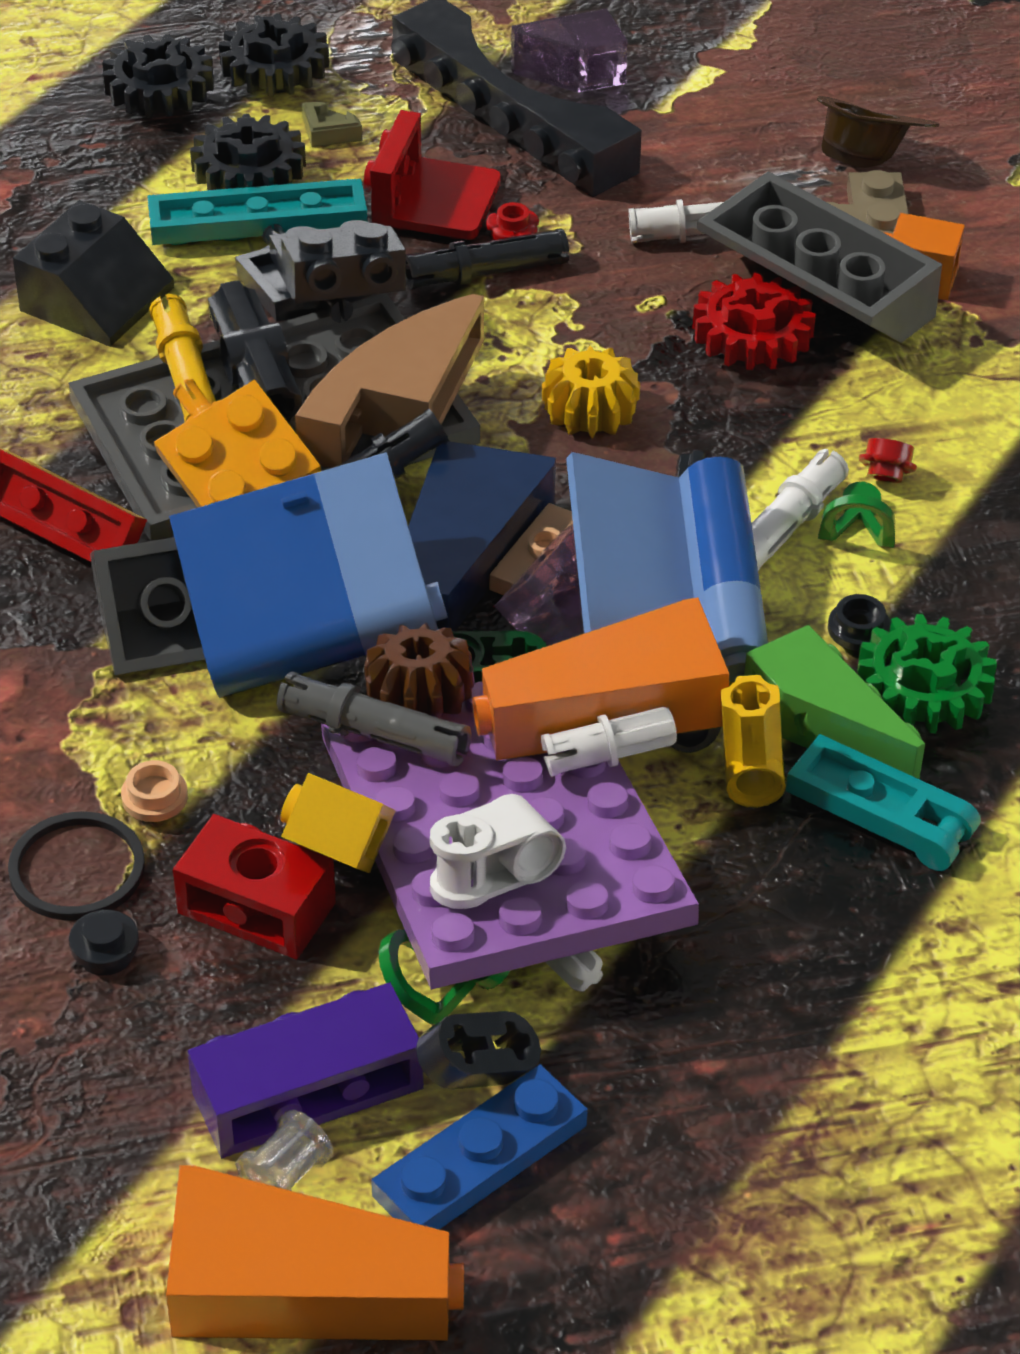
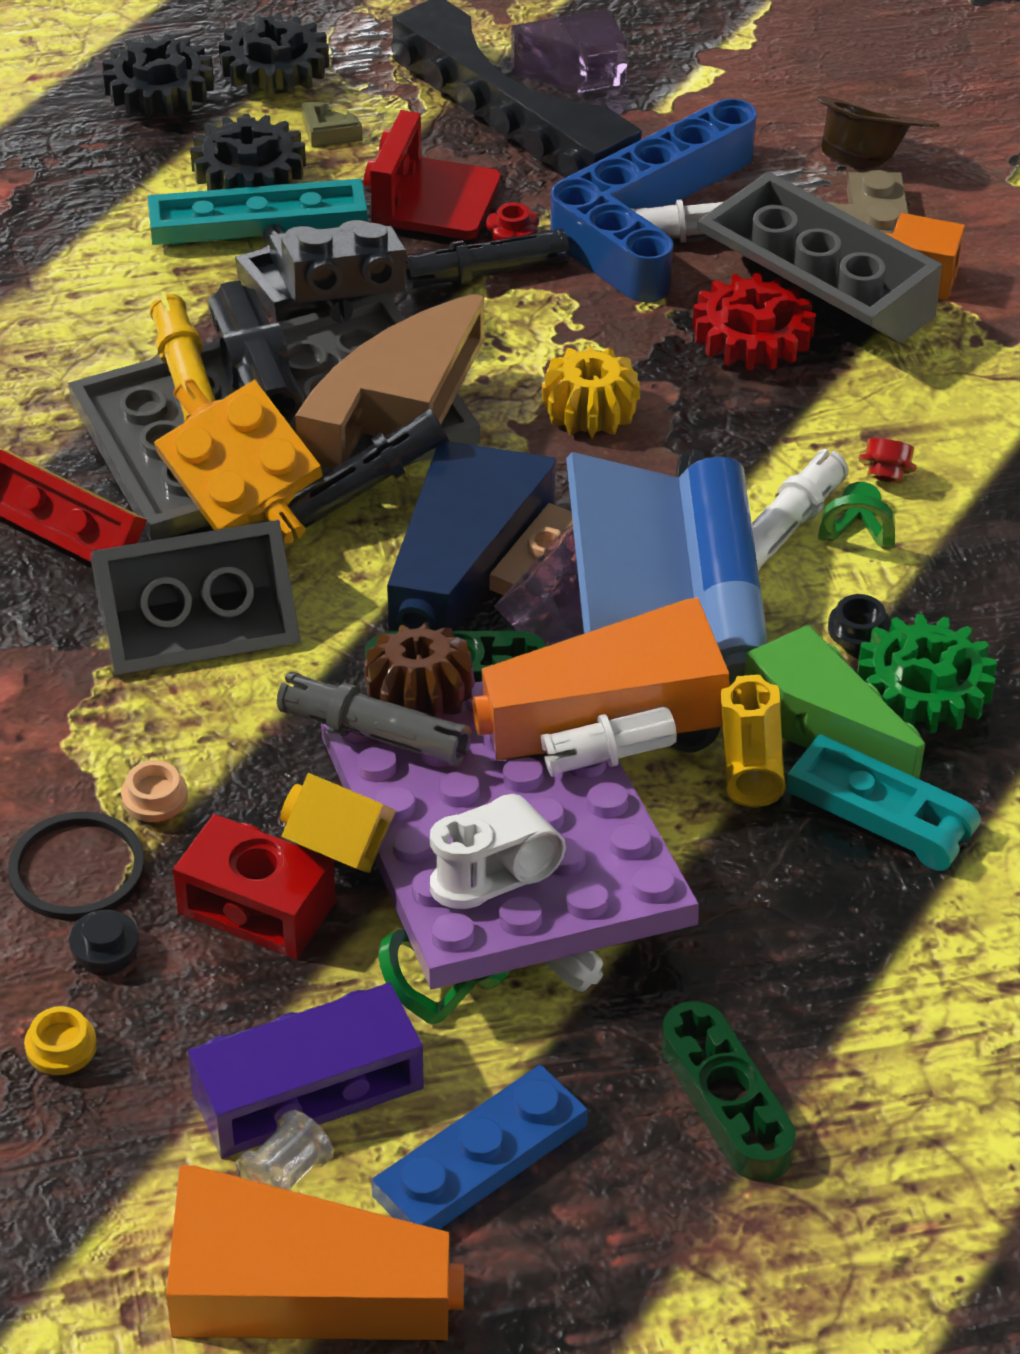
black slope [13,200,174,347] -> none
blue door [169,452,448,698] -> none
black beam [416,1011,541,1089] -> none
none -> yellow plate [24,1006,97,1075]
none -> blue beam [550,99,757,303]
none -> dark green beam [661,1001,796,1182]

